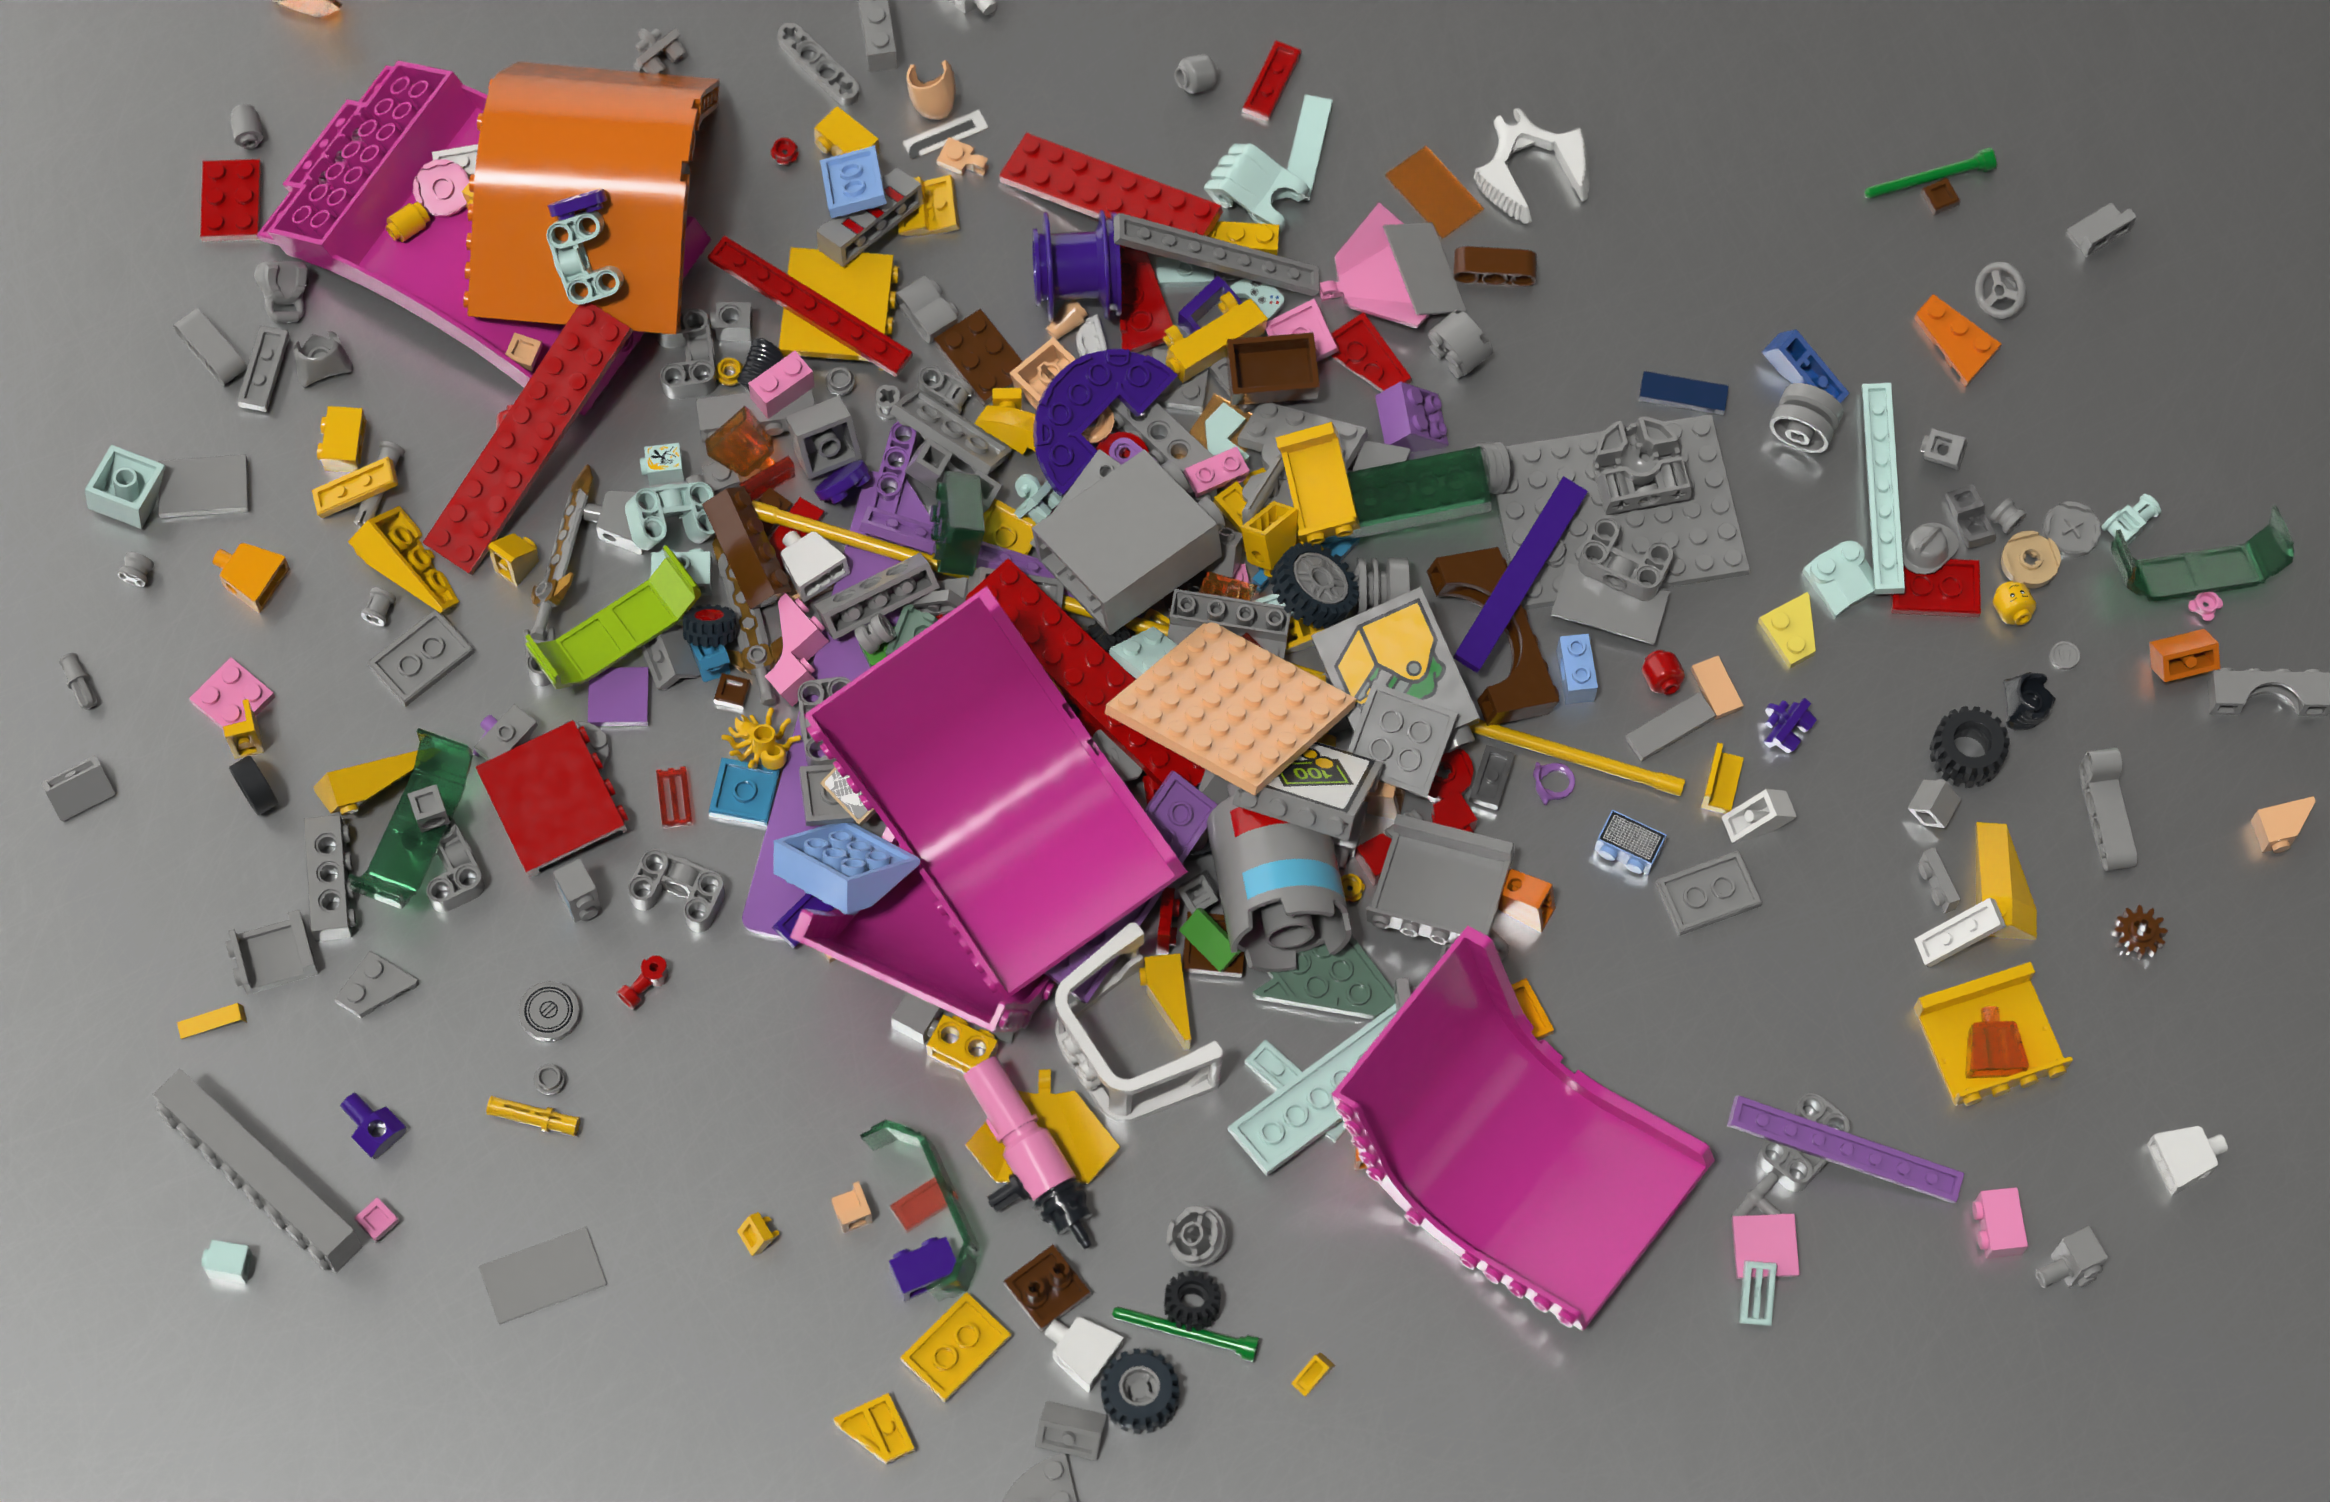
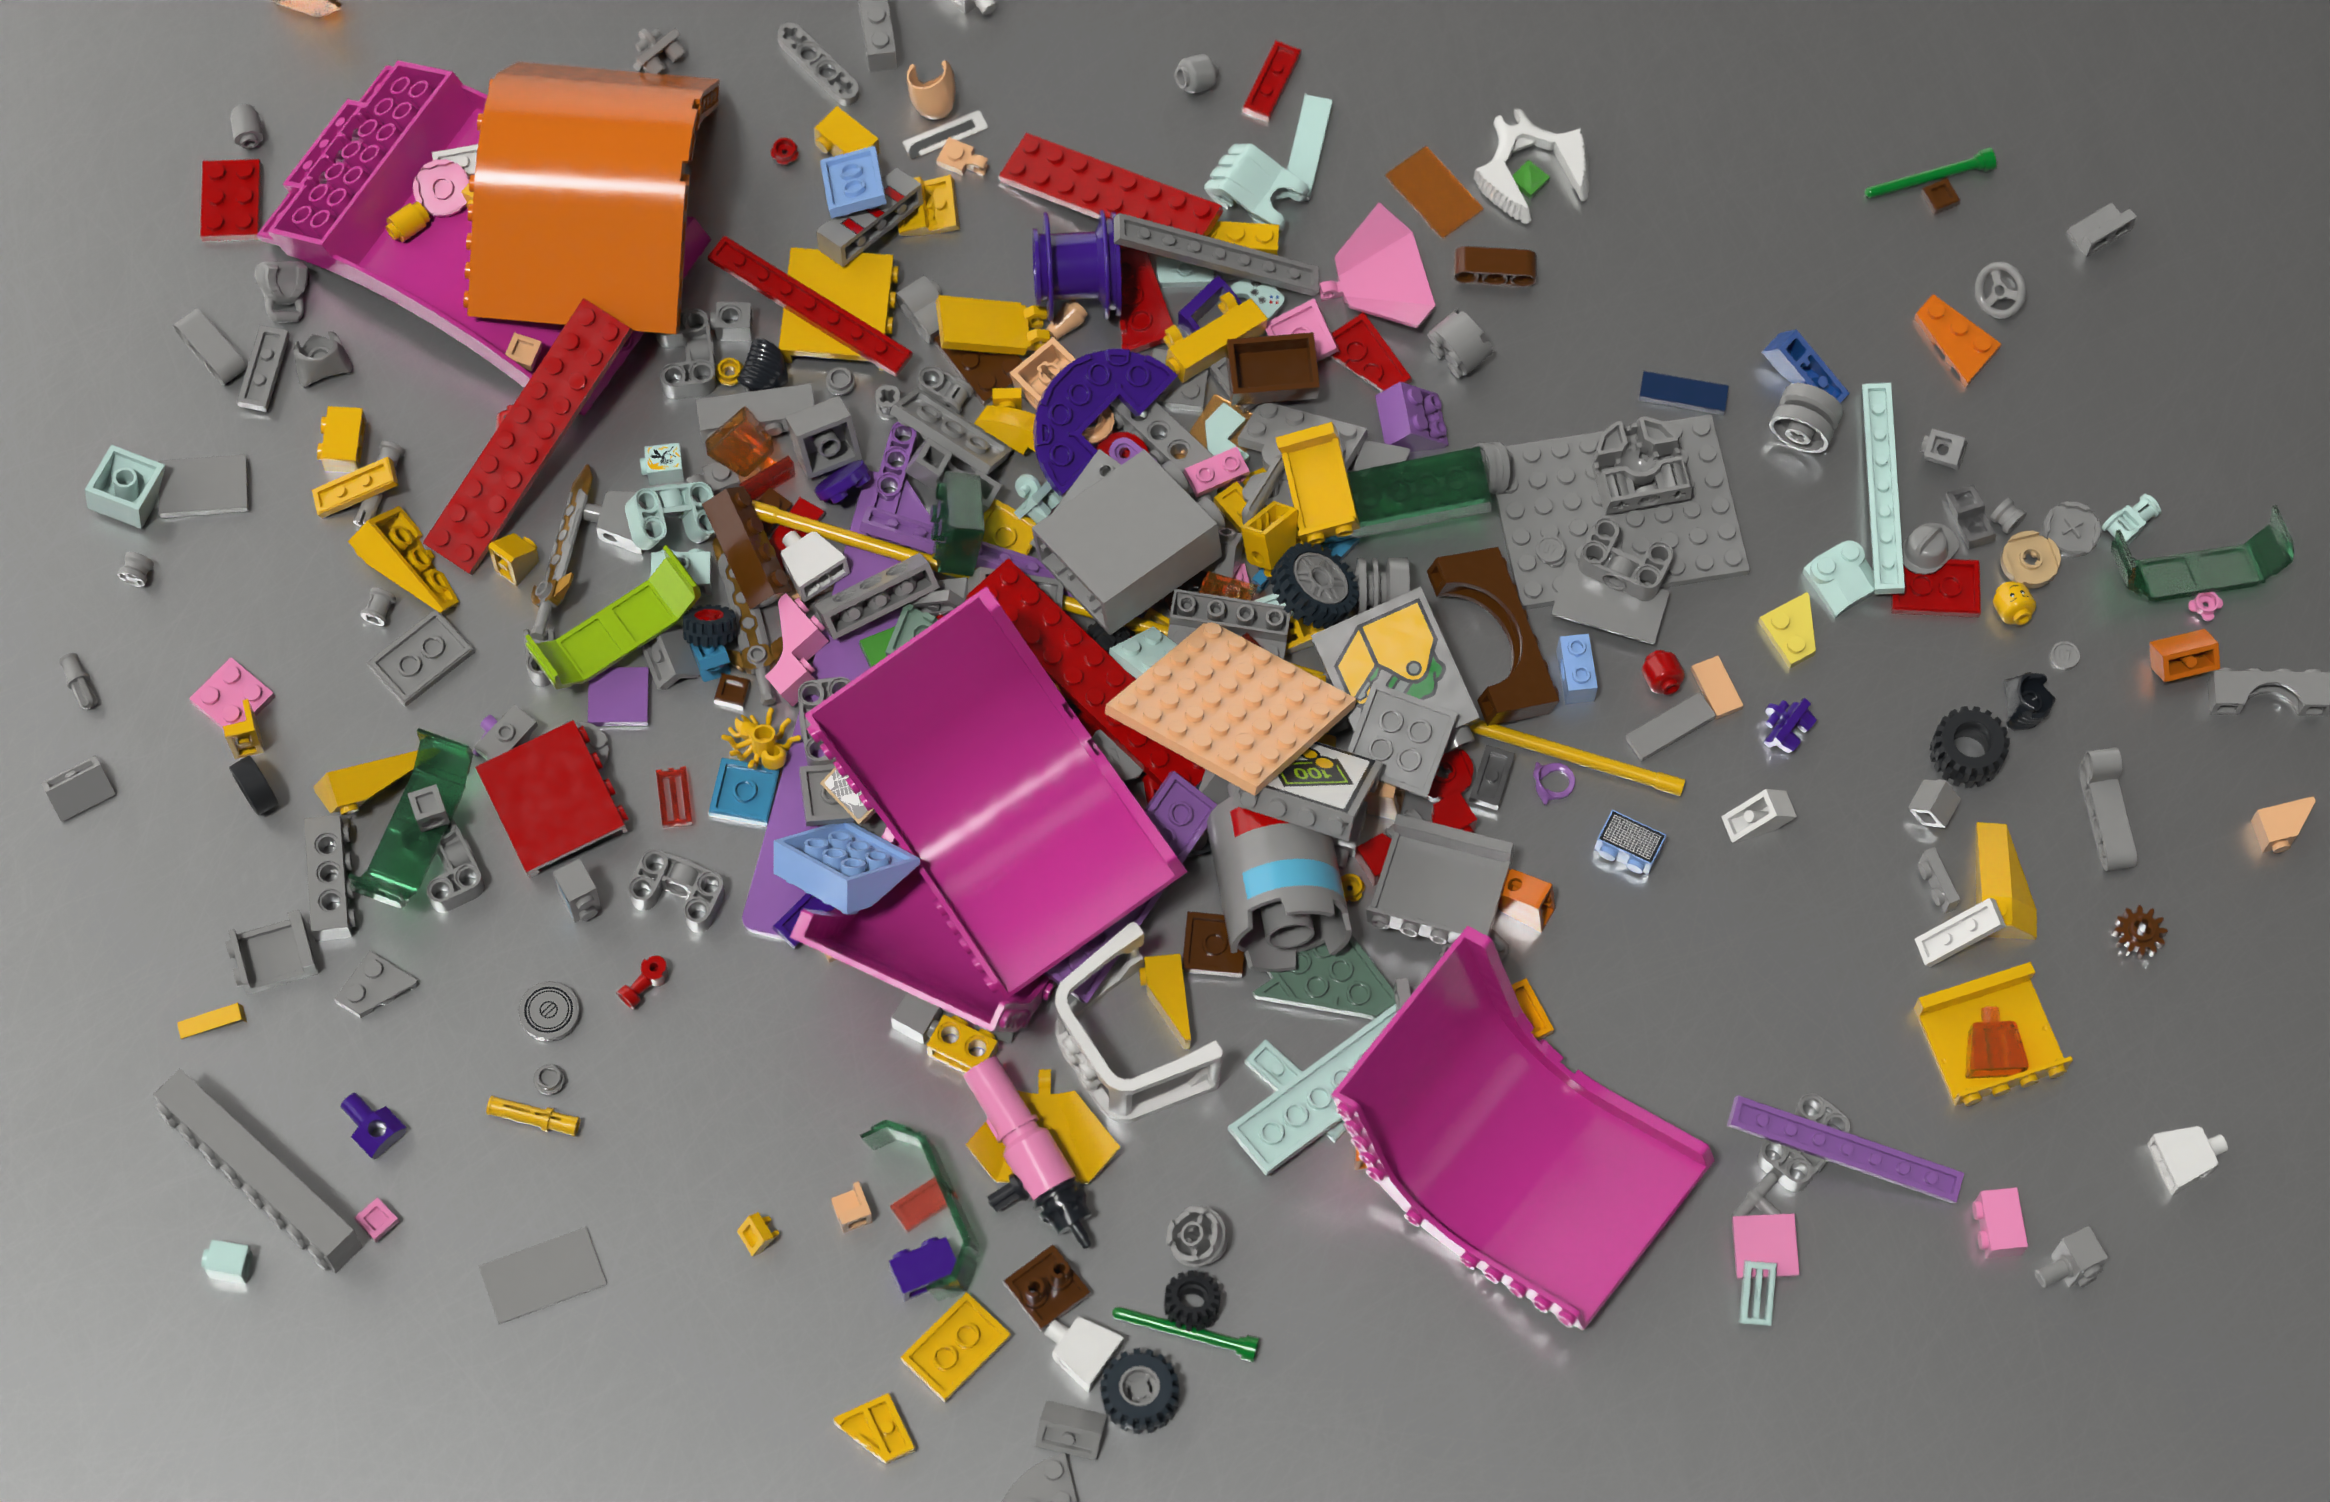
light orange torso [212,543,290,613] -> none
light aqua beam [546,211,624,305] -> none
dark purple plate [548,188,607,221] -> none
bright pink brick [748,351,814,419] -> none
light grey wheel [854,613,896,654] -> none
white plate [1076,314,1107,357] -> none
red wing [1157,888,1180,955] -> none
light grey brick [1177,869,1219,914] -> none
bright green tile [1179,908,1241,972] -> none
yellow piece [1291,1353,1336,1397] -> none
light grey piece [1383,222,1467,315] -> none
dark purple tile [1453,476,1588,673] -> none
light grey tile [1655,850,1763,936] -> none
yellow panel [1701,742,1744,814] -> none
none -> yellow tile [936,295,1051,355]
none -> bright green tile [1512,160,1550,200]

